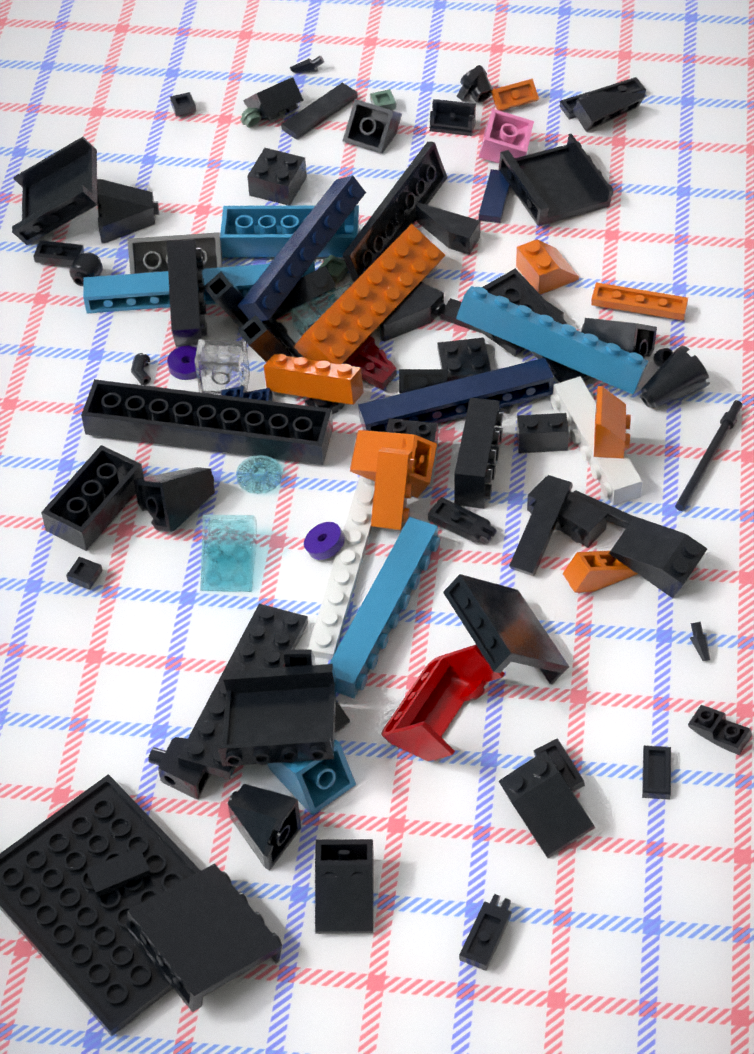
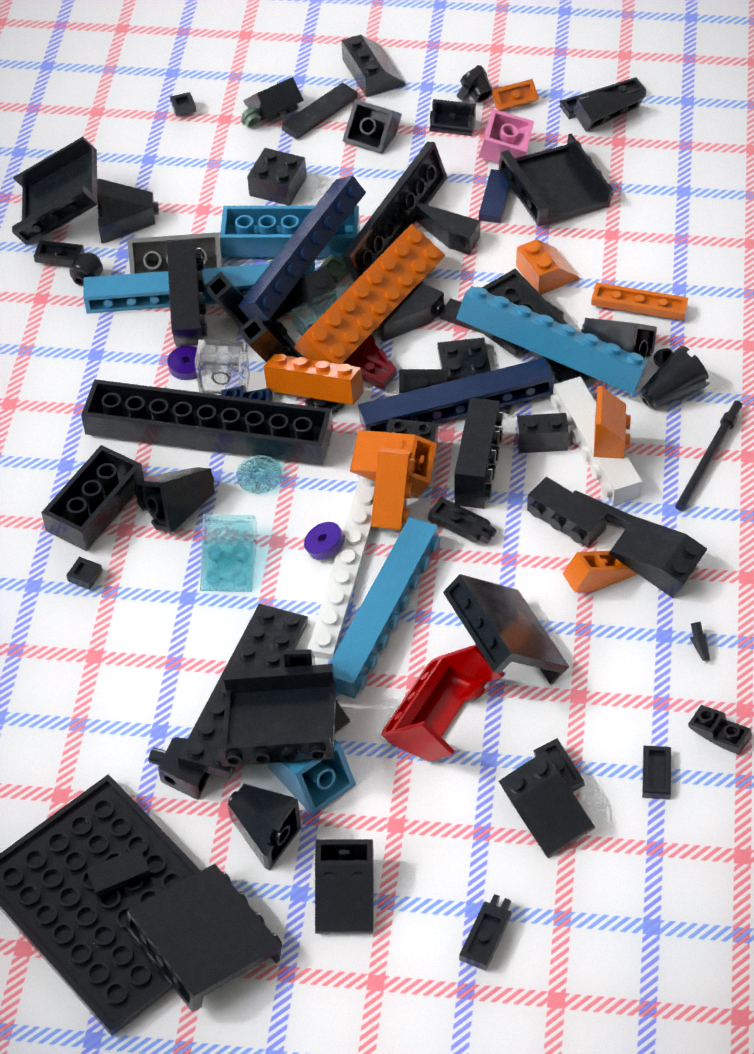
black arm [131,353,151,385] -> none
black bar [290,55,324,73] -> none
sand green plate [370,89,396,110] -> none
black tile [509,475,573,576] -> none
none -> black slope [341,34,405,98]

